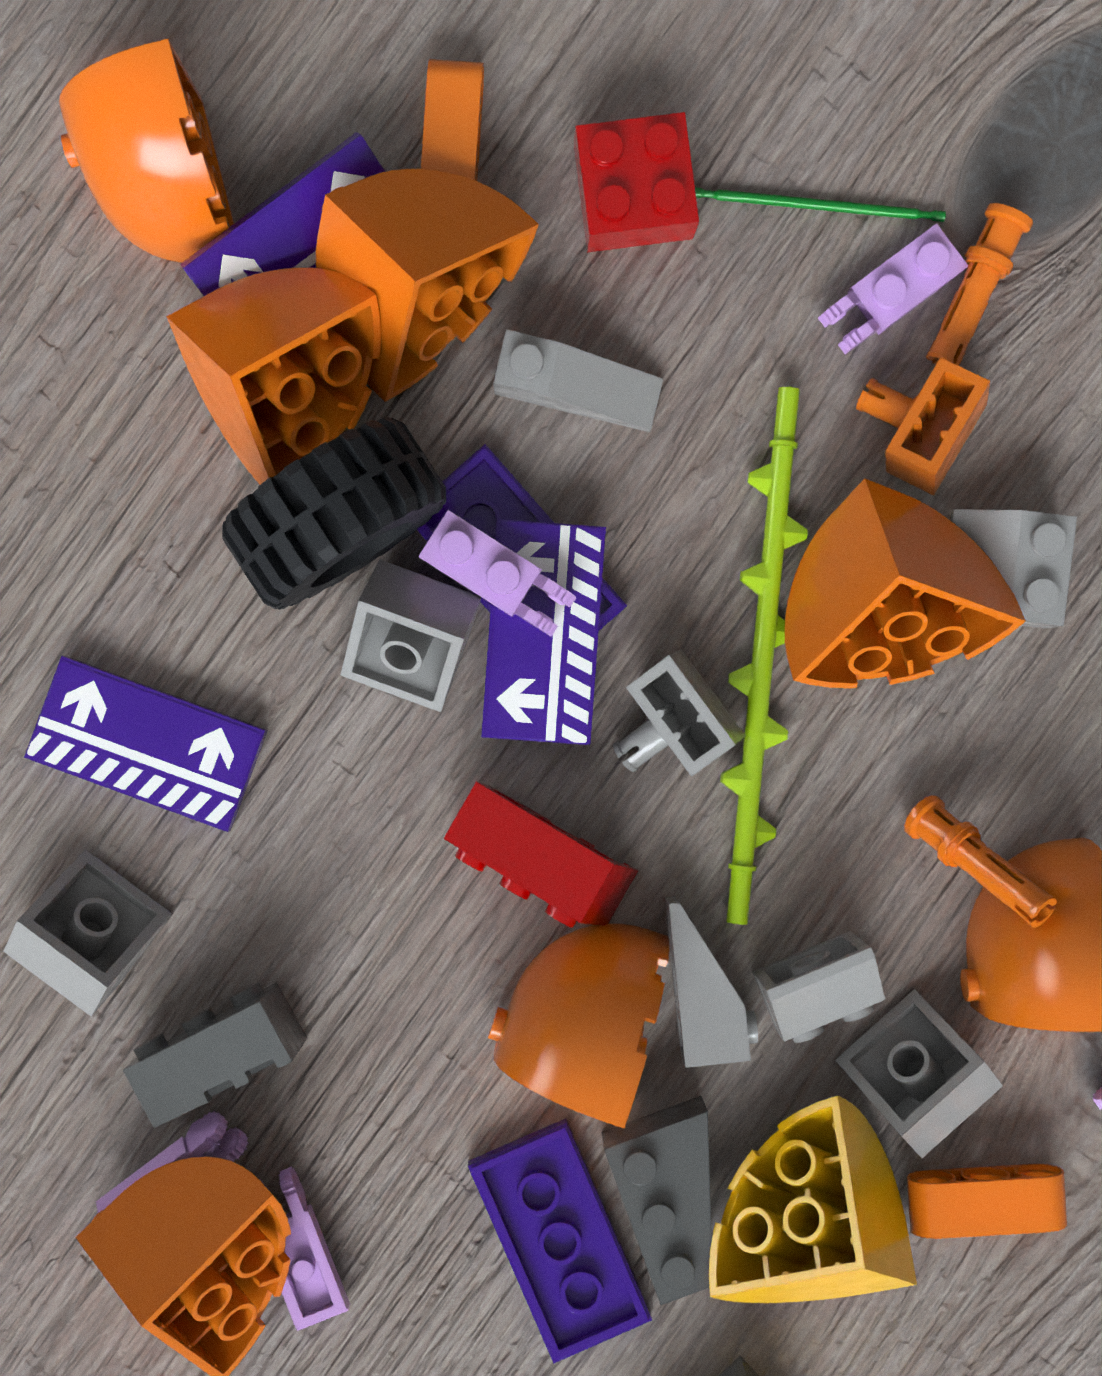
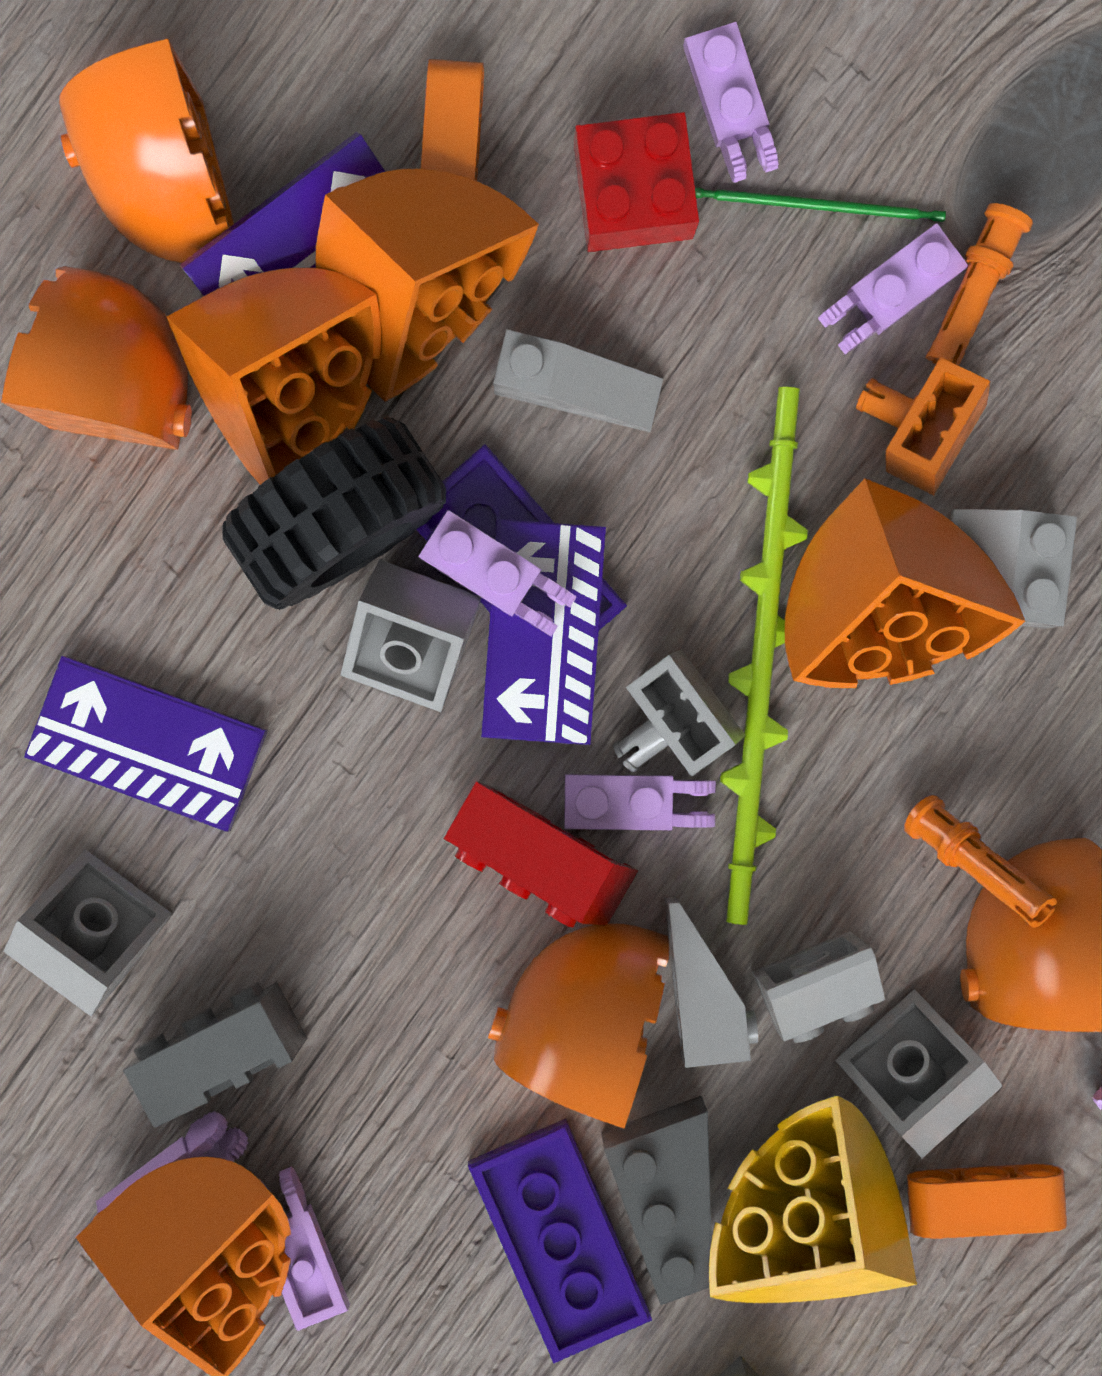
none -> orange brick [1,266,192,450]
none -> lavender hinge [564,774,716,830]
none -> lavender hinge [683,22,779,183]

